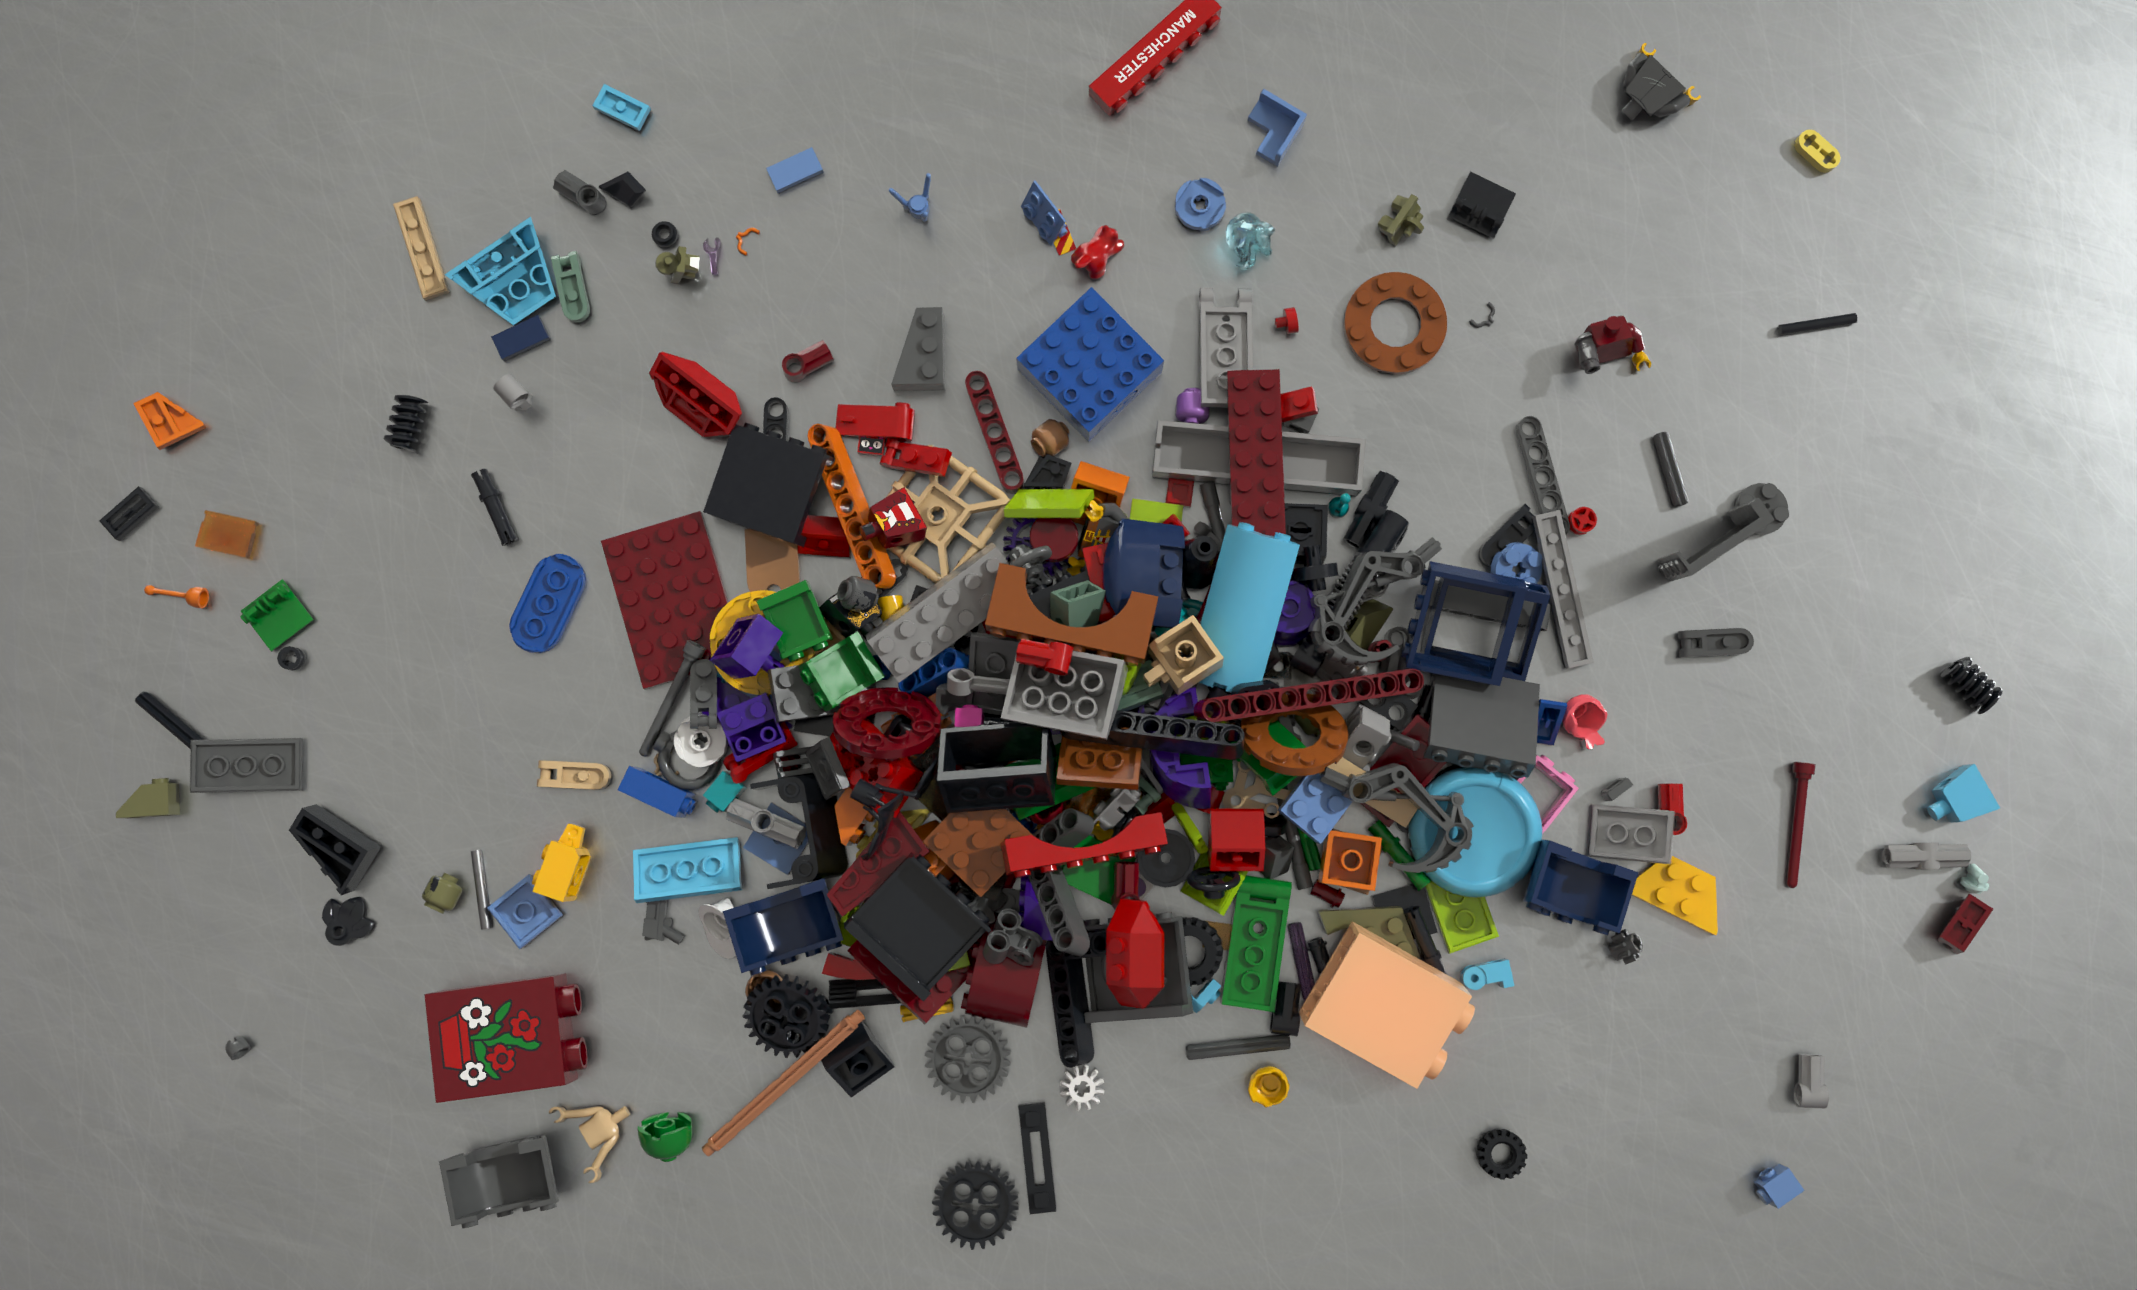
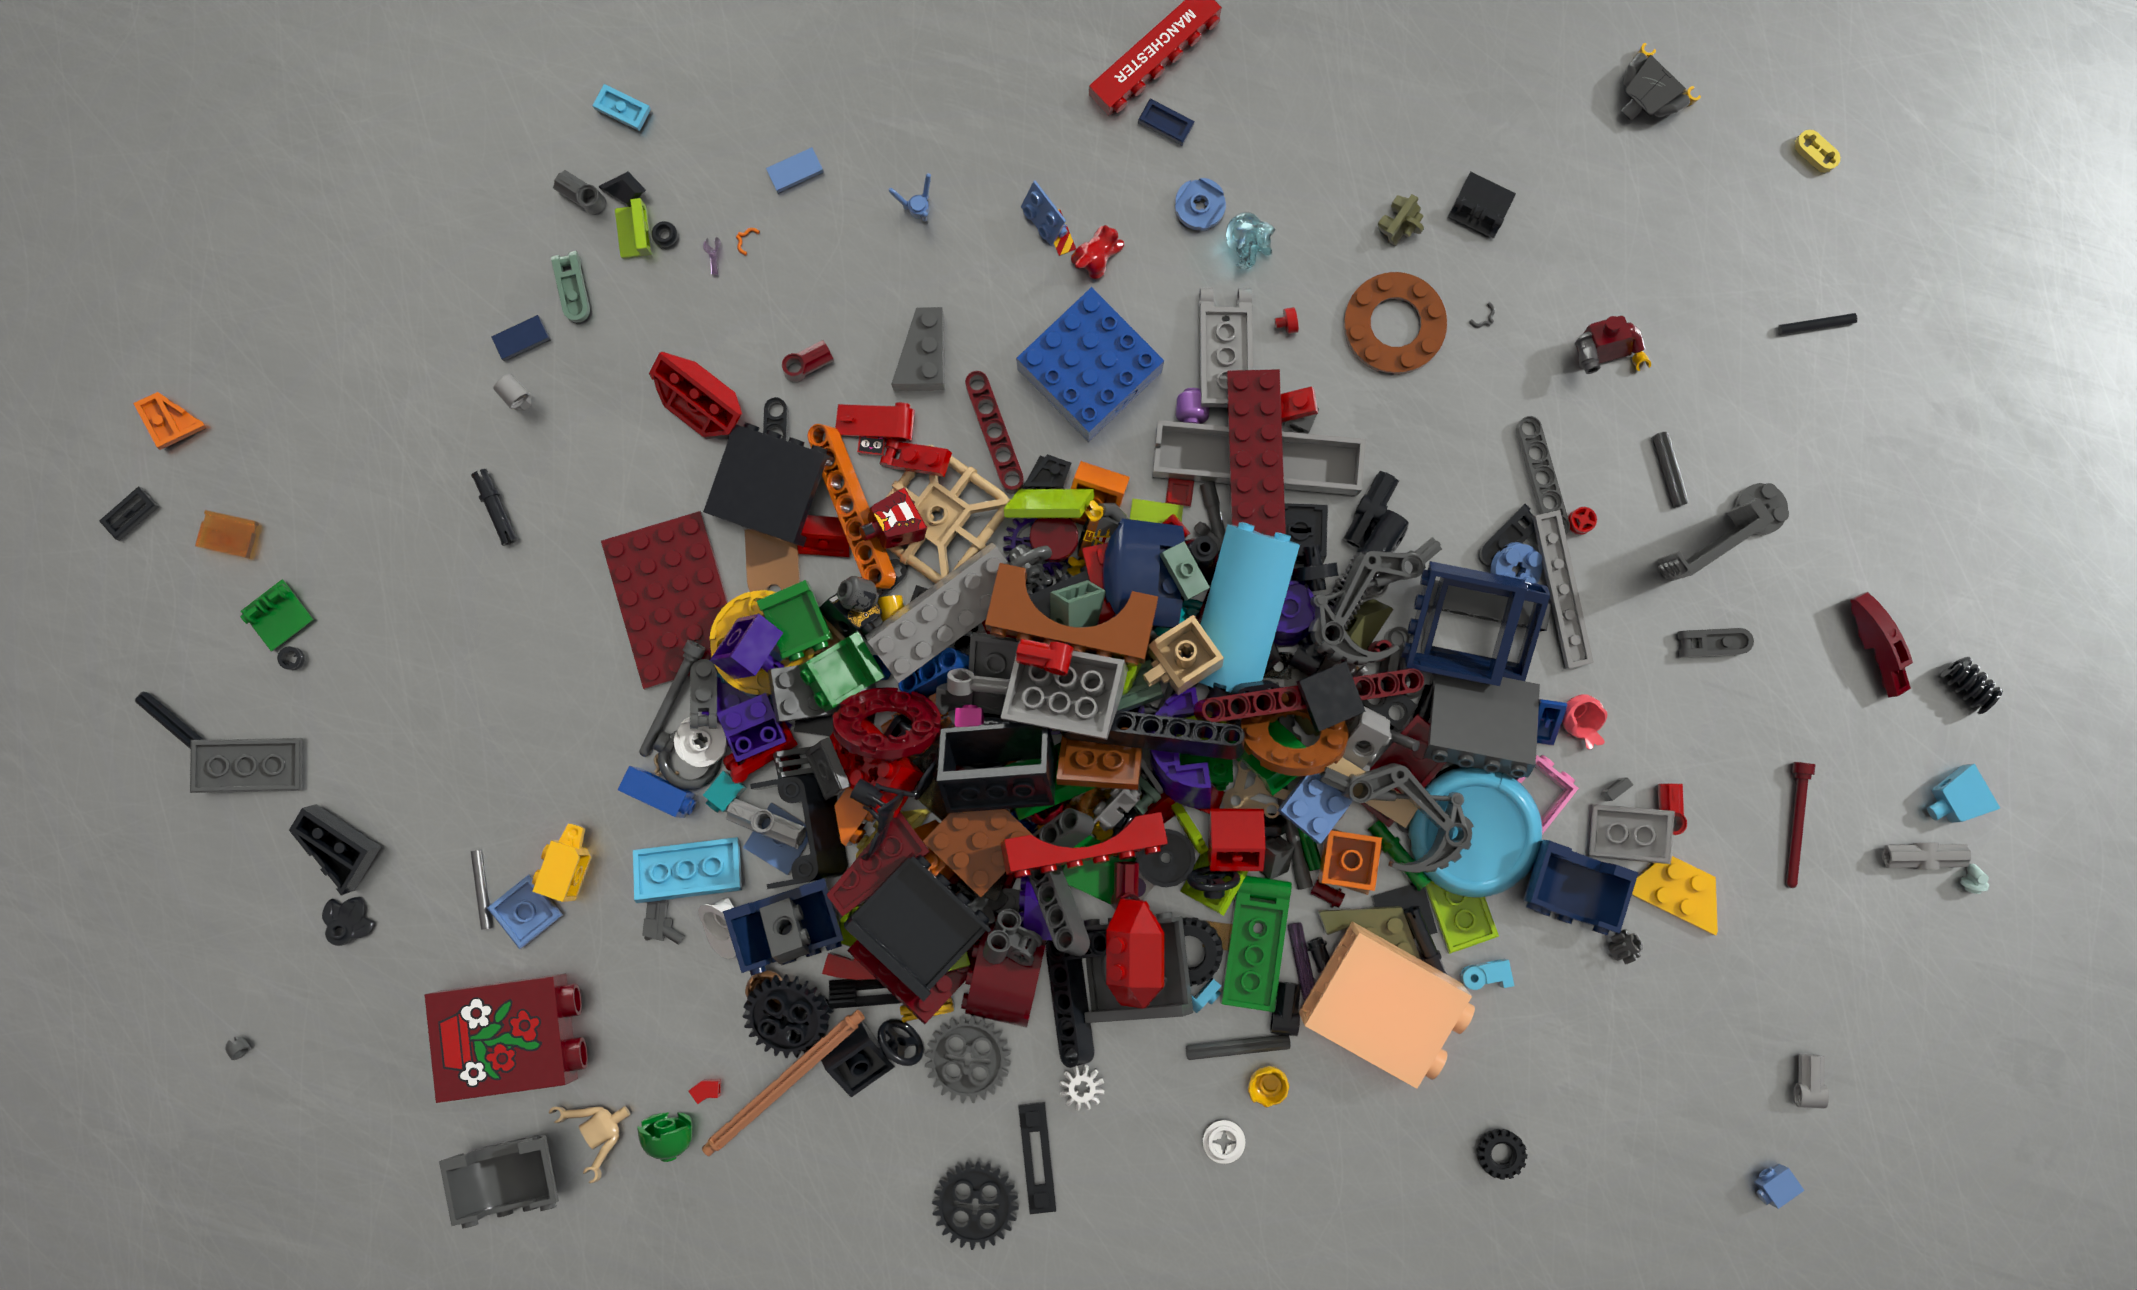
olive slope [116,778,180,819] -> none
orange hinge [144,585,209,609] -> none
black piece [383,395,428,452] -> none
tan tile [393,196,450,301] -> none
olive head [422,873,463,914] -> none
medium azure wedge [445,217,556,325] -> none
blue tile [509,554,586,653] -> none
tan plate [537,760,611,790] -> none
olive hips [655,246,700,284] -> none
medium nougat head [1031,419,1069,457] -> none
medium blue panel [1248,89,1307,167] -> none
teal hinge [1328,493,1351,518] -> none
dark red hinge [1938,894,1993,954] -> none
none -> lime panel [615,198,652,259]
none -> red piece [688,1079,721,1105]
none -> dark grey brick [759,898,811,964]
none -> black piece [877,1019,924,1066]
none -> dark blue tile [1138,98,1195,146]
none -> sand green plate [1160,541,1210,601]
none -> white gear [1202,1120,1245,1164]
none -> black tile [1296,662,1366,732]
none -> dark red slope [1850,592,1913,698]

